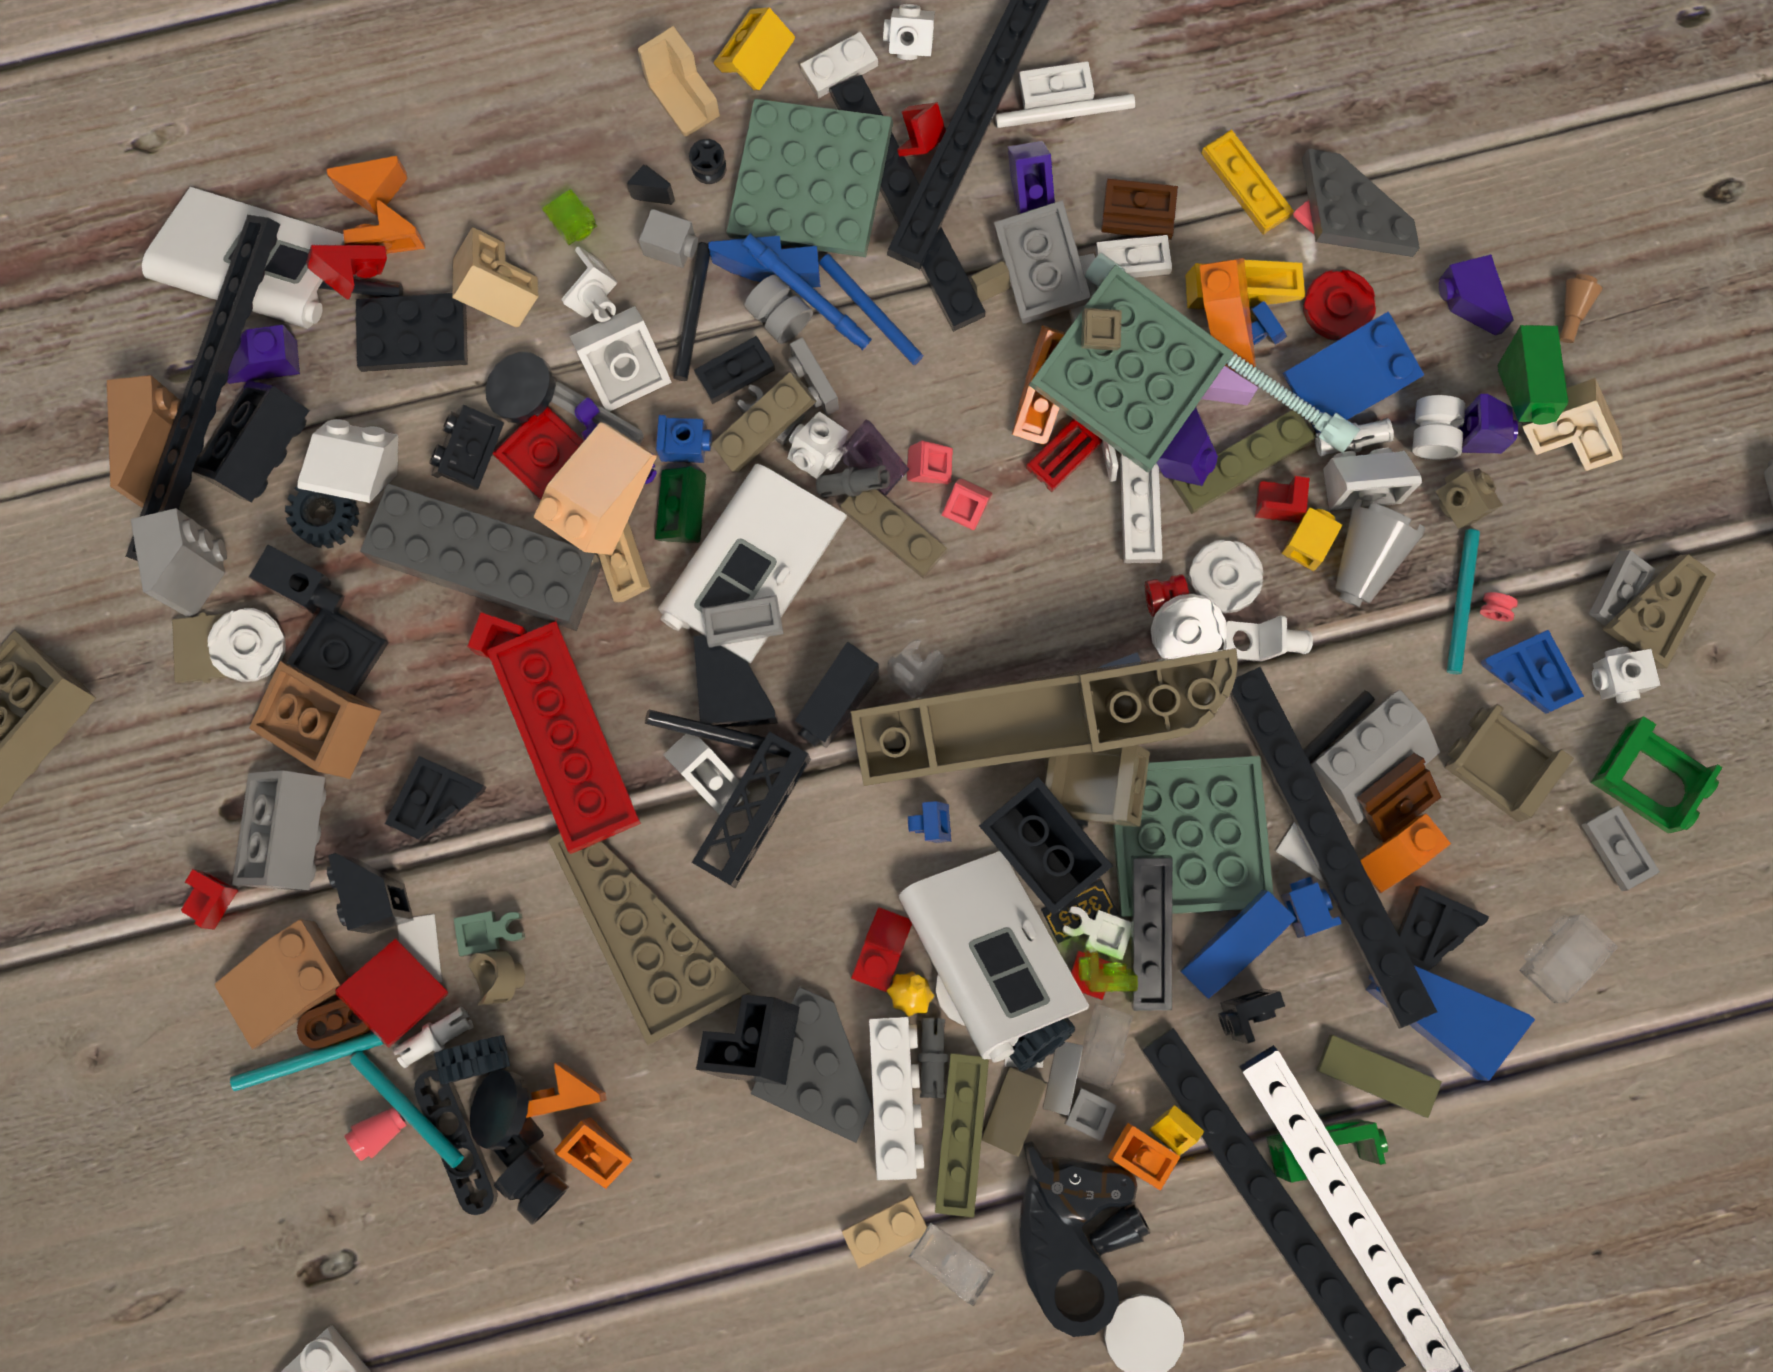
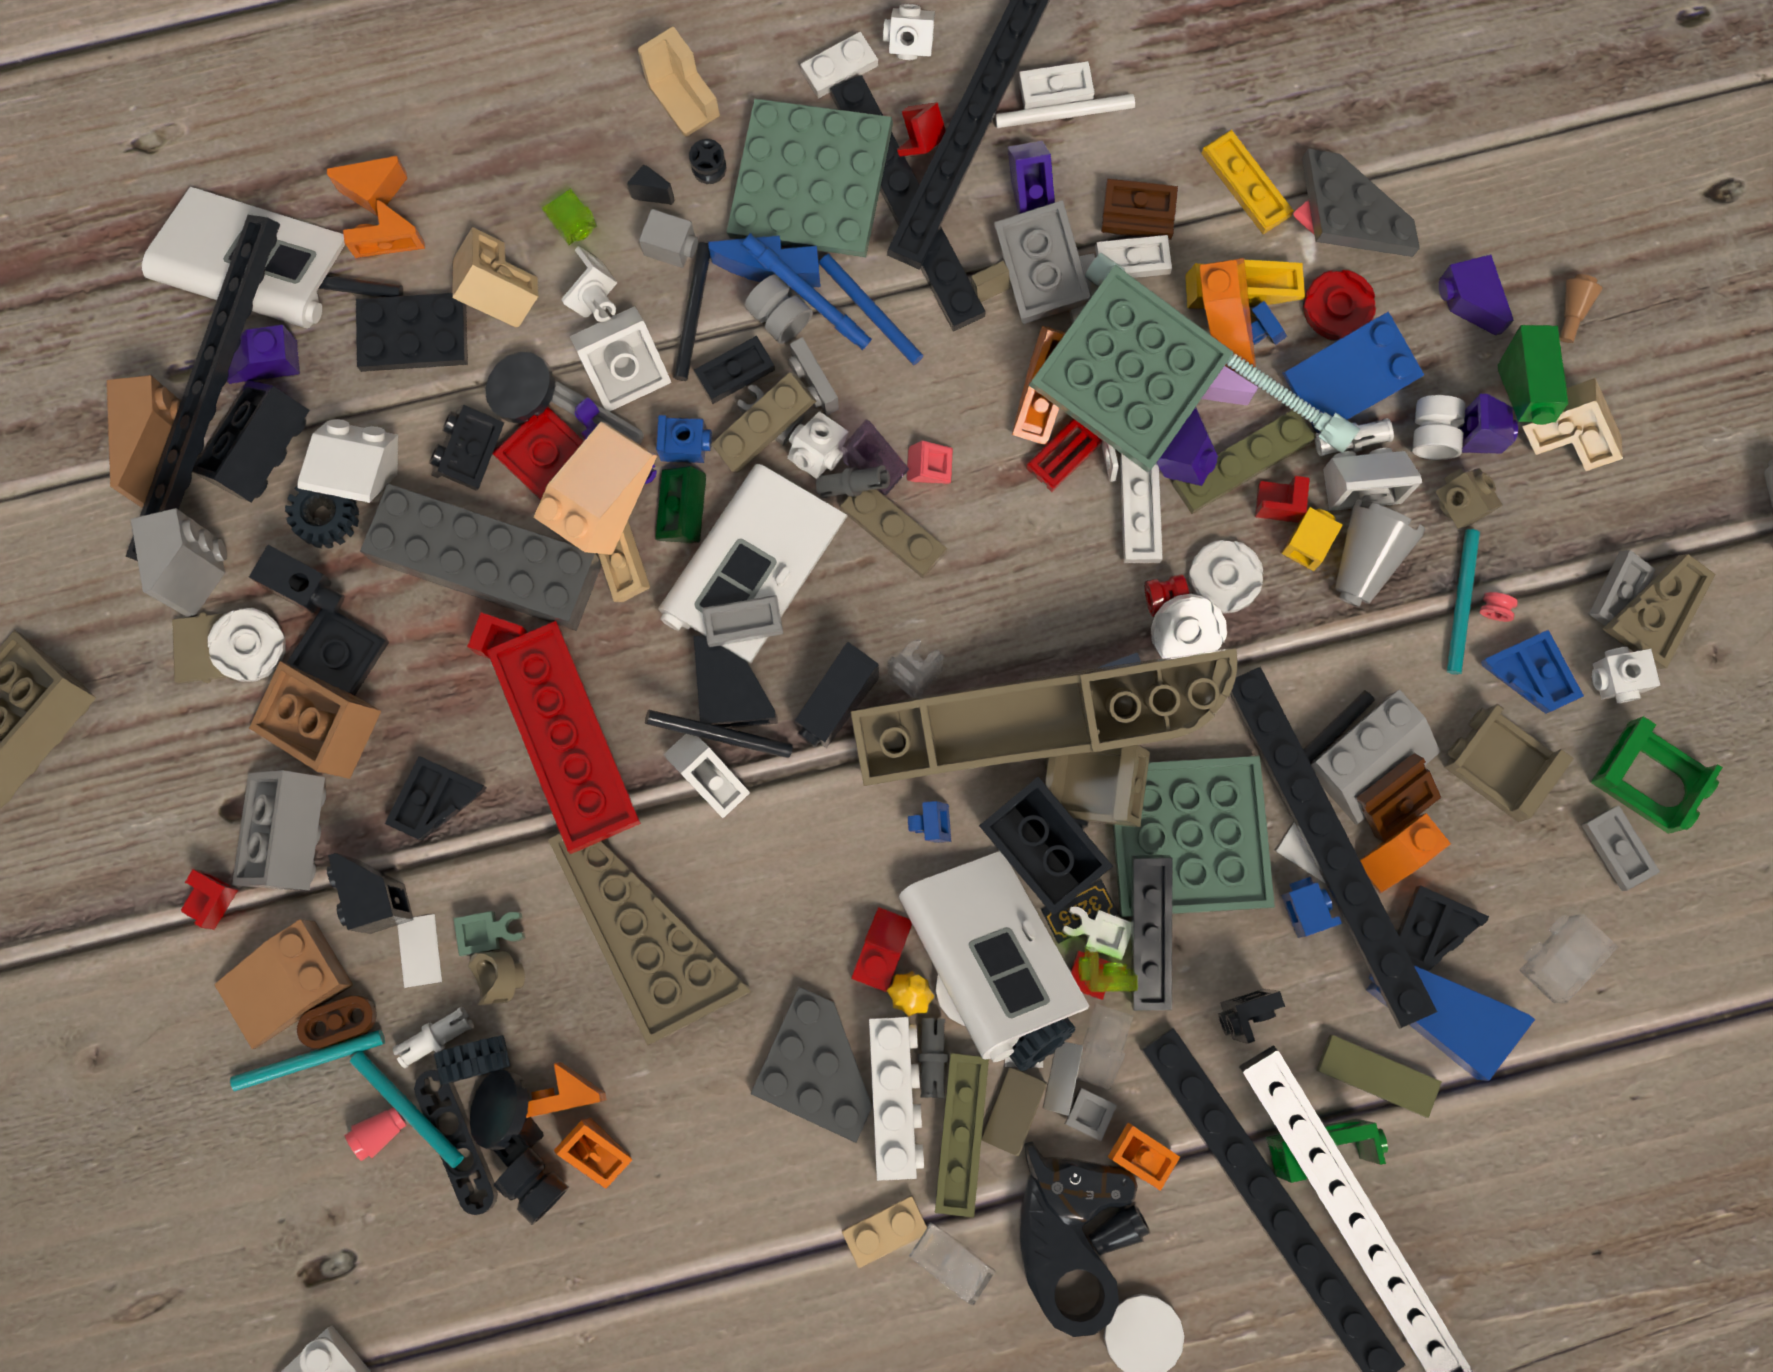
red slope [306,245,387,300] -> none
red tile [335,938,448,1048] -> none
black fence [692,731,811,888] -> none
black brick [696,995,800,1085] -> none
yellow panel [713,7,795,90] -> none
coral slope [941,479,993,531] -> none
dark tan tile [1081,308,1122,350] -> none
yellow plate [1149,1105,1205,1156] -> none
blue slope [1180,890,1296,999] -> none
white bracket [1224,616,1313,662] -> none

